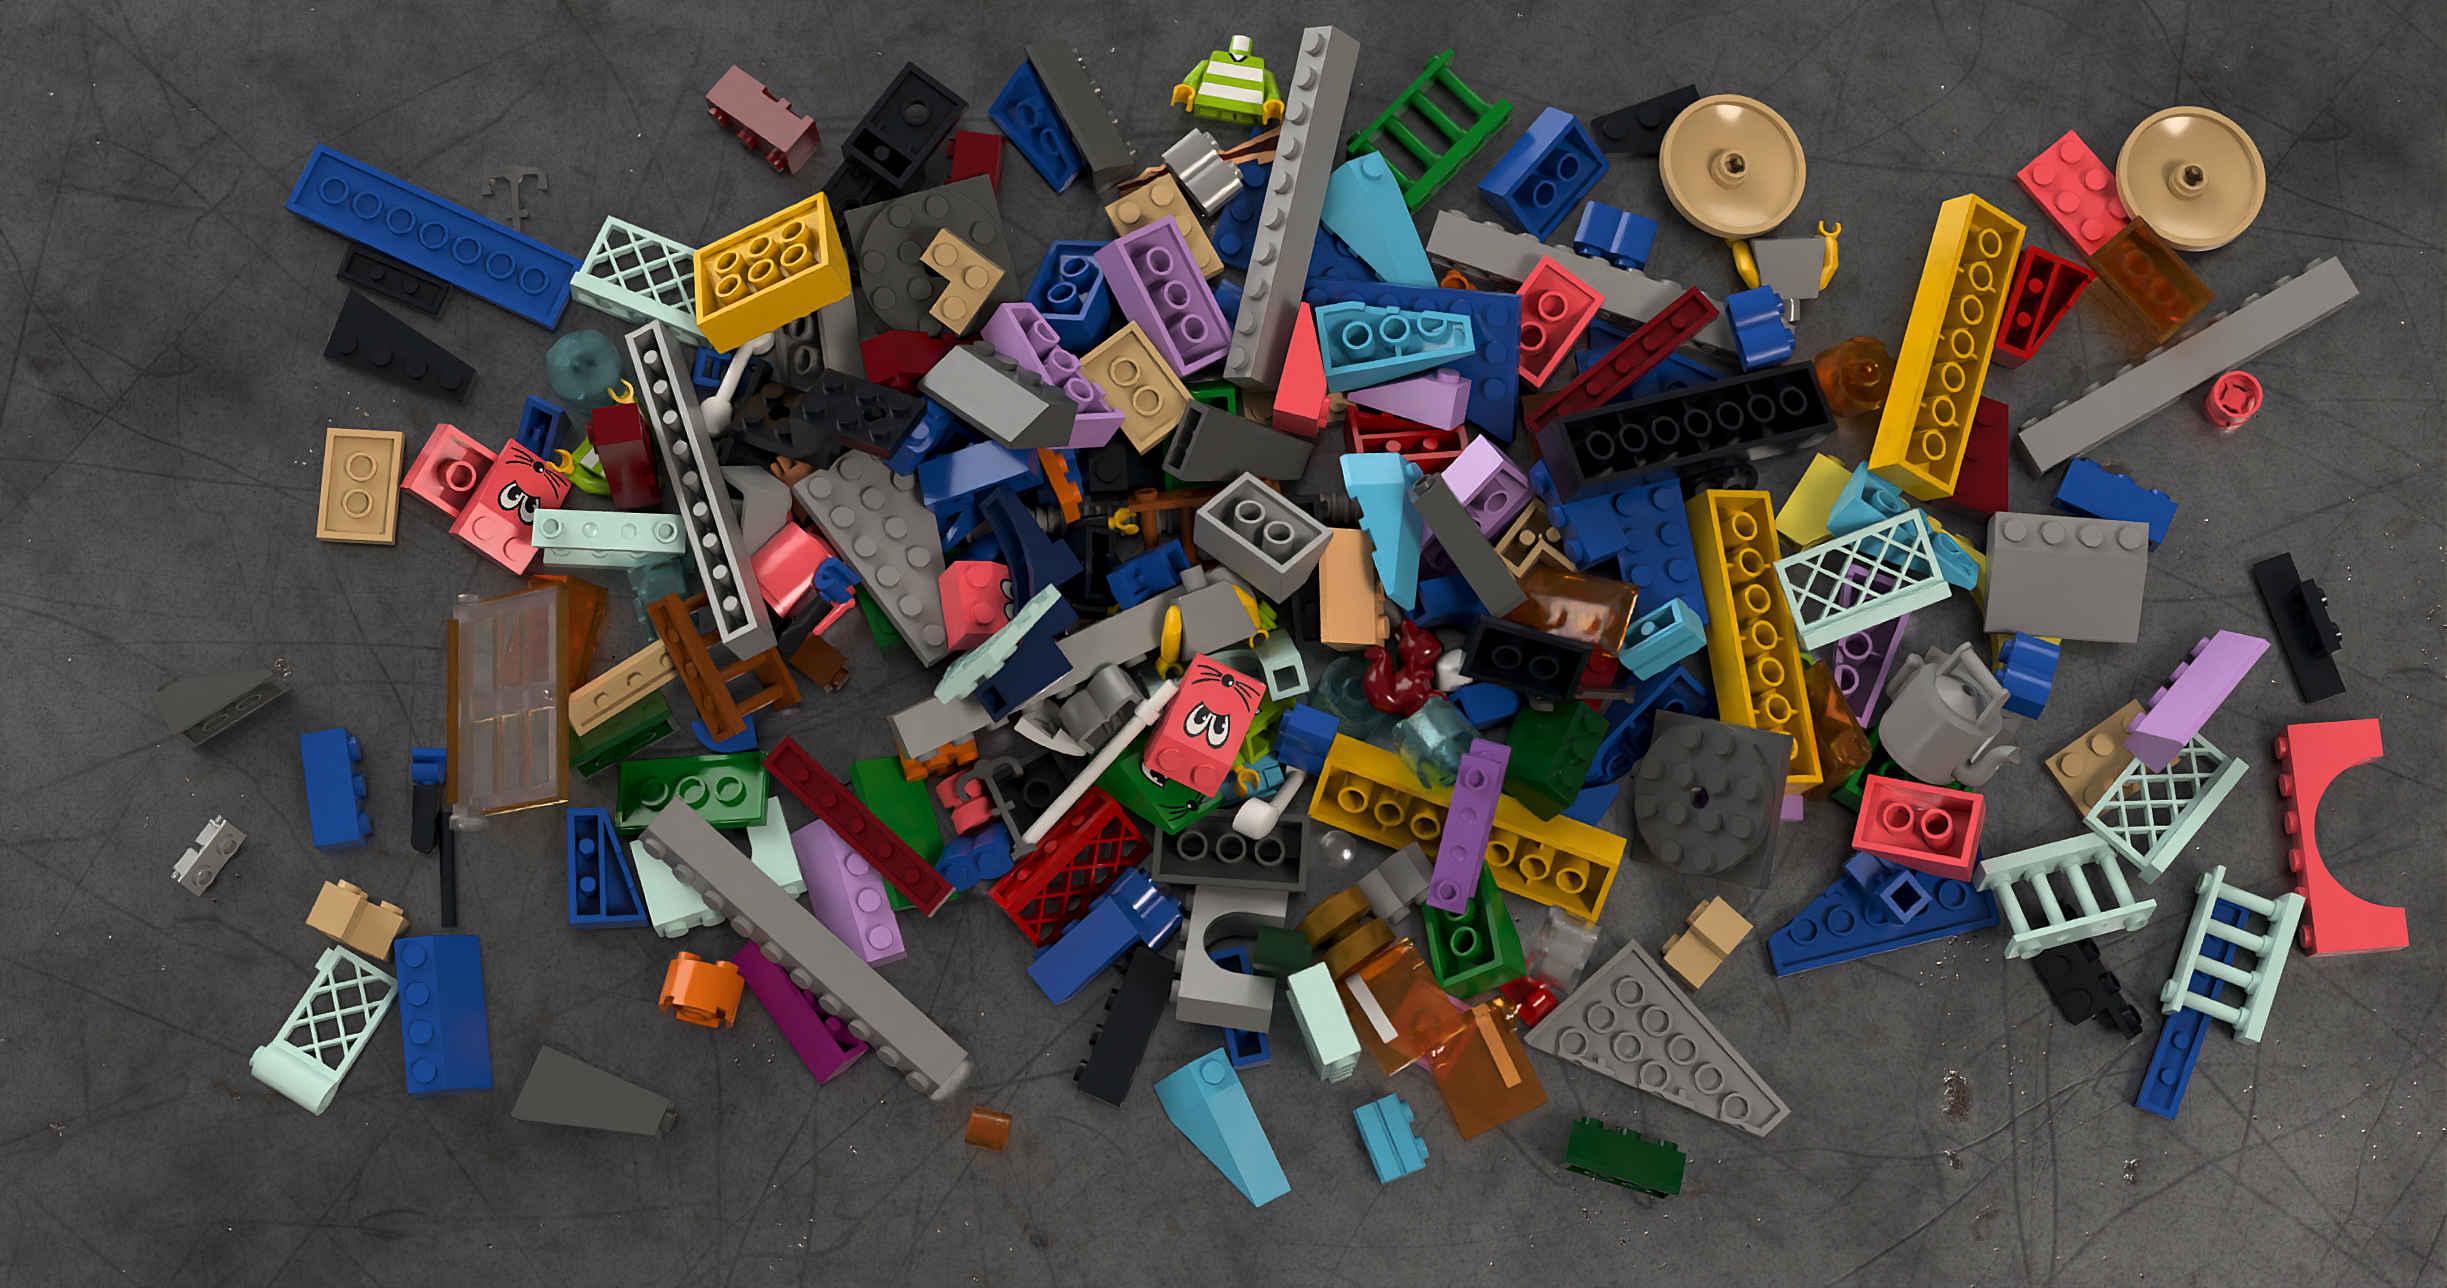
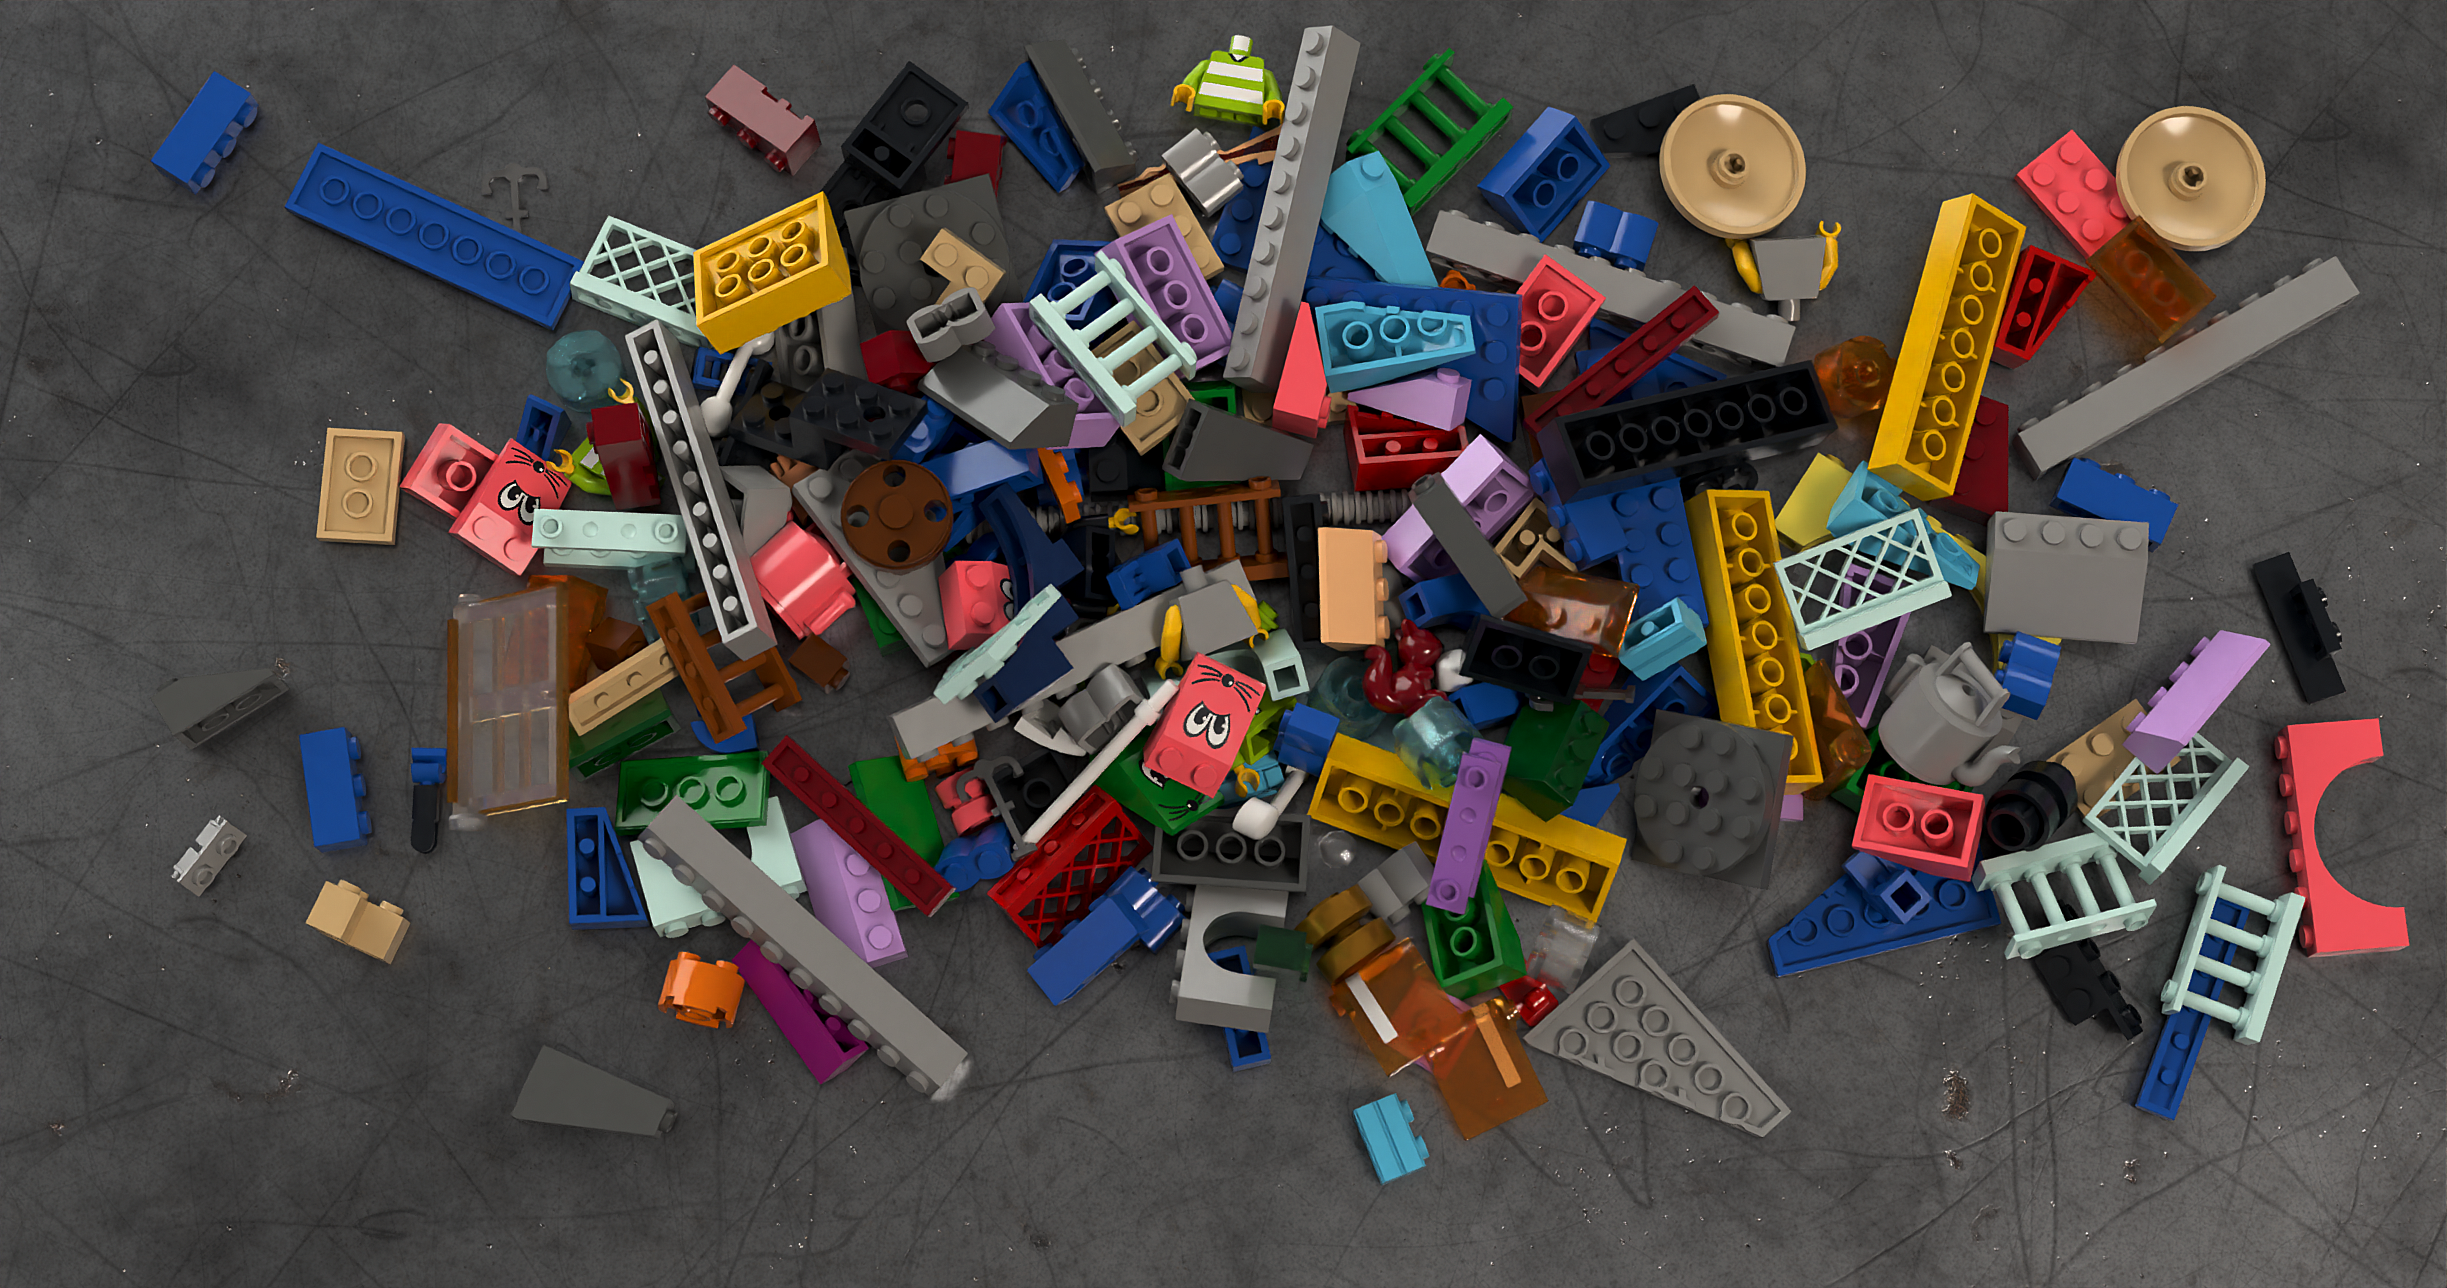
light aqua piece [249,945,399,1115] -> none
black wing [323,288,478,408] -> none
black tile [335,243,454,320] -> none
blue slope [394,935,493,1099] -> none
black bar [438,812,457,928] -> none
piece [773,557,862,653] -> none
clear orange piece [965,1105,1013,1153] -> none
black brick [1073,946,1179,1110] -> none
medium azure wedge [1153,1047,1292,1208] -> none
light grey slope [1193,471,1334,604] -> none
light aqua arch [1285,962,1361,1084] -> none
medium azure wedge [1339,453,1424,611] -> none
dark green slope [1558,1116,1686,1202] -> none
tan brick [1659,896,1753,994] -> none
blue brick [1723,285,1795,373] -> none
coral wheel [2202,371,2263,431] -> none
none -> blue brick [151,71,259,195]
none -> reddish brown brick [584,617,649,672]
none -> reddish brown piece [841,460,954,576]
none -> light grey brick [906,287,996,362]
none -> light aqua fence [1029,250,1197,429]
none -> black piece [1986,760,2078,852]

